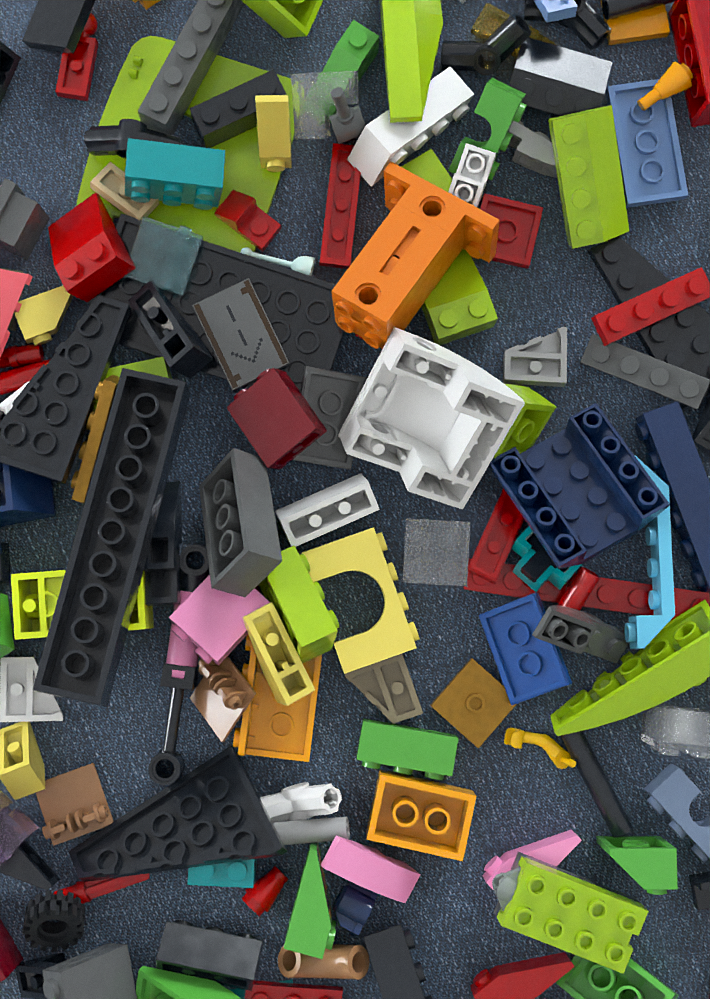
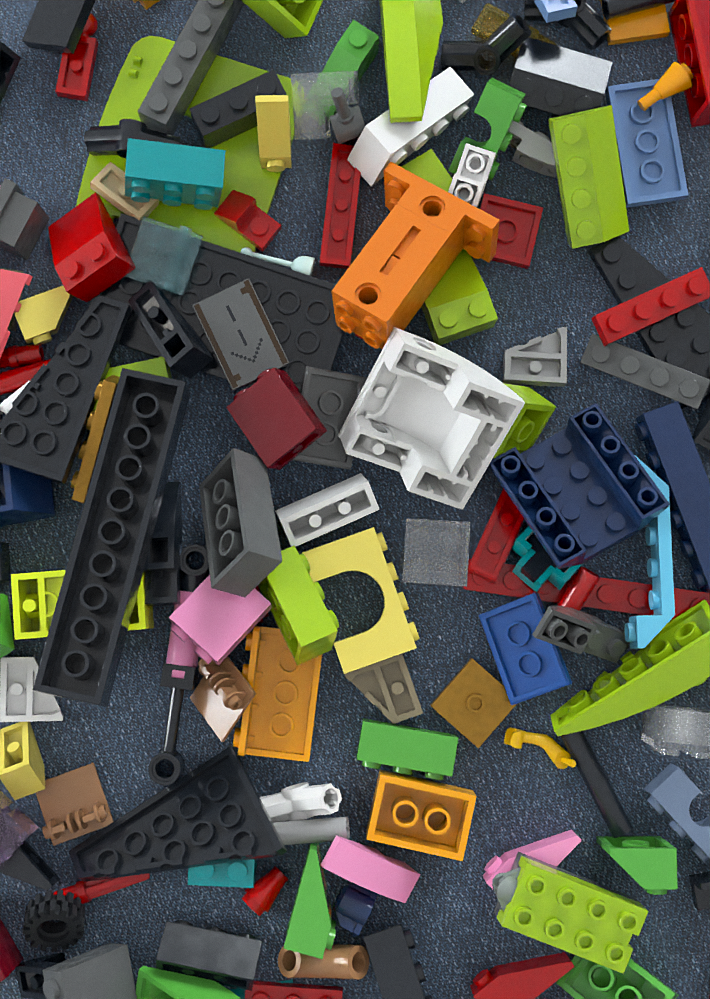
light yellow slope [242,602,315,706] -> none

